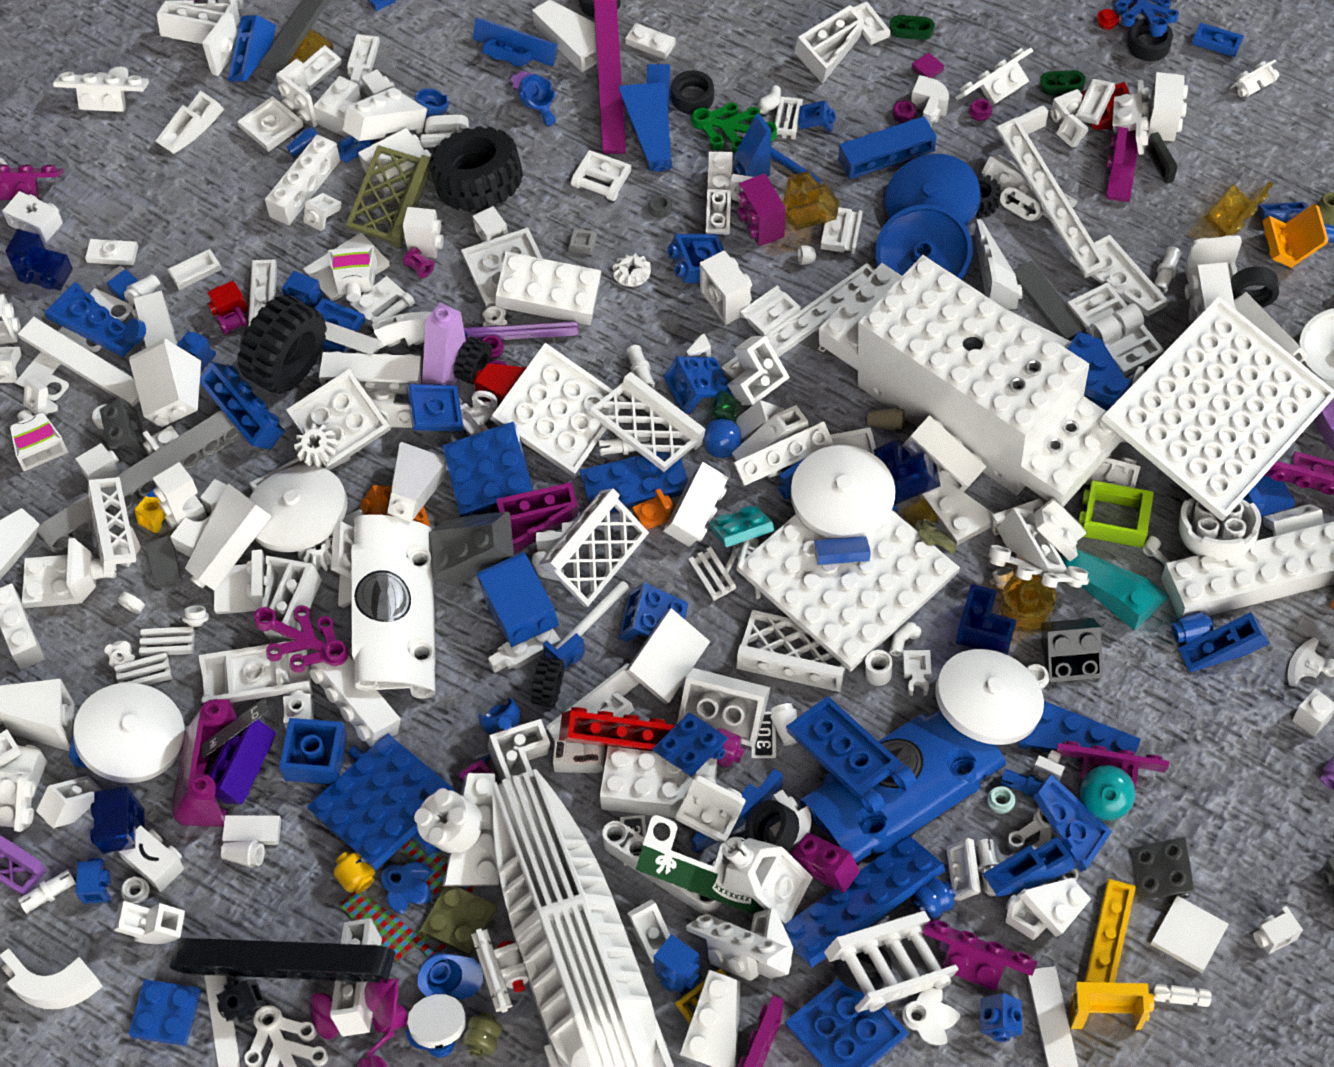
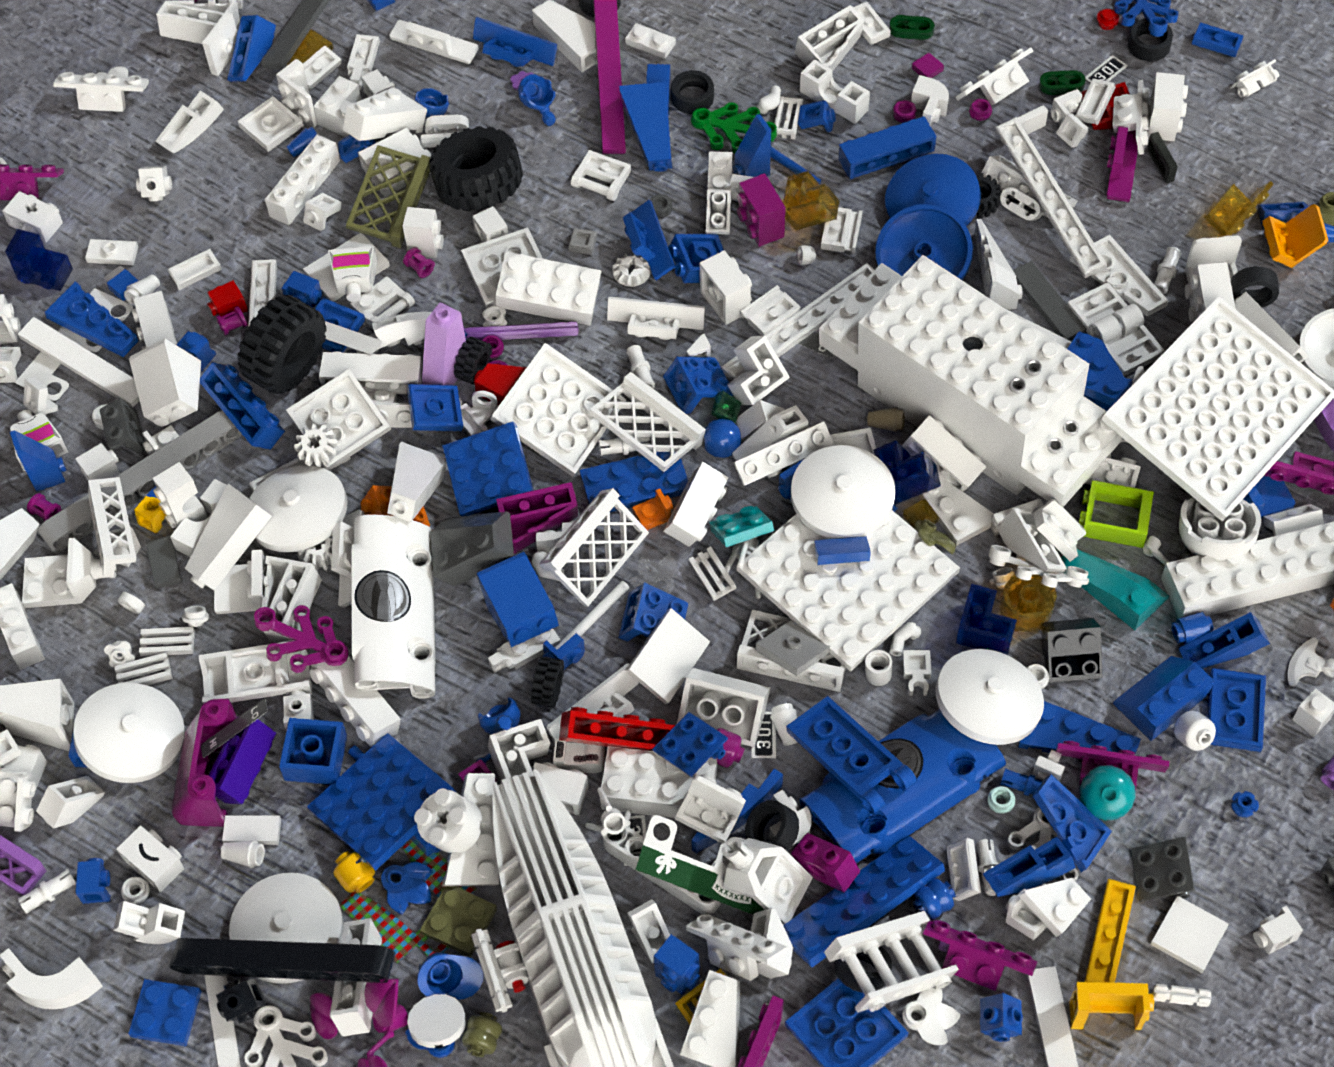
clear blue brick [90,786,145,854] -> none
blue tile [124,318,146,344] -> none
none -> blue slope [10,430,67,492]
none -> magenta bush [27,493,62,522]
none -> white brick [136,166,172,201]
none -> white dish [229,873,343,984]
none -> white bracket [389,20,478,64]
none -> white slope [533,762,589,816]
none -> white plant [585,787,631,835]
none -> white bracket [607,297,705,340]
none -> blue bracket [622,200,675,281]
none -> light grey plate [756,620,830,676]
none -> white arch [800,59,870,124]
none -> sticker [1086,55,1128,83]
none -> blue slope [1113,656,1214,741]
none -> white head [1174,710,1216,751]
none -> blue tile [1208,668,1266,752]
none -> blue plate [1231,791,1259,818]

